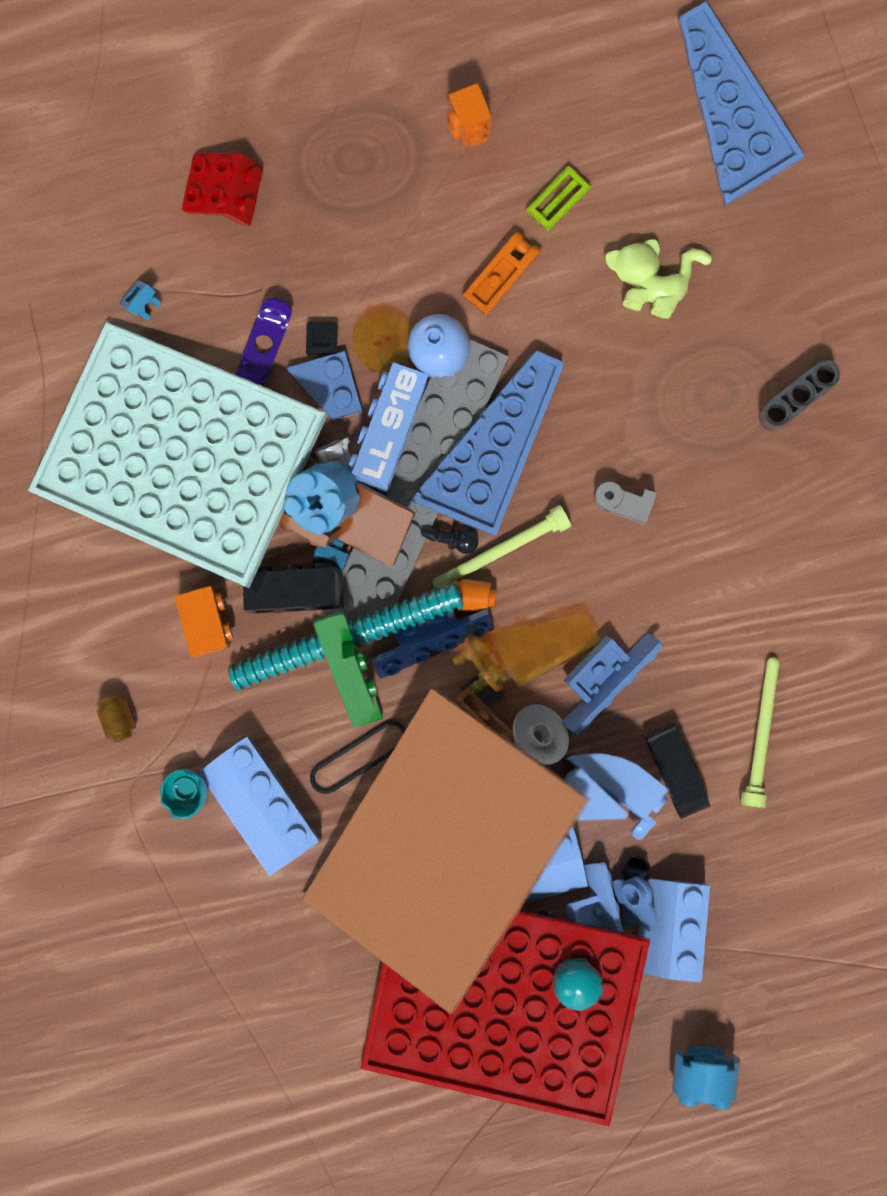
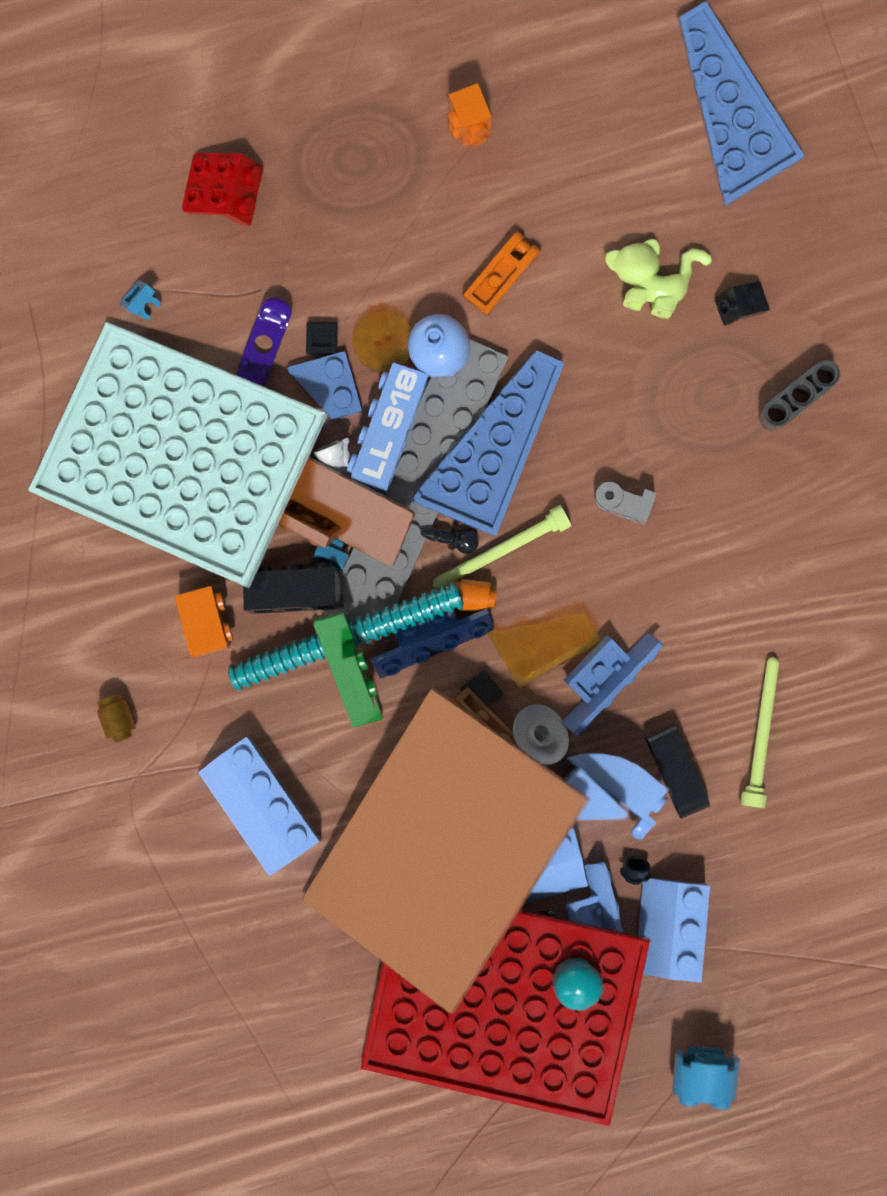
teal hair [160,768,208,819] -> none
dark azure brick [284,461,360,535] -> none
black piece [310,721,406,794] -> none
clear yellow plate [452,635,509,693] -> none
lime tile [526,166,591,232] -> none
medium blue plate [611,876,656,932] -> none
none -> black bracket [715,281,770,326]

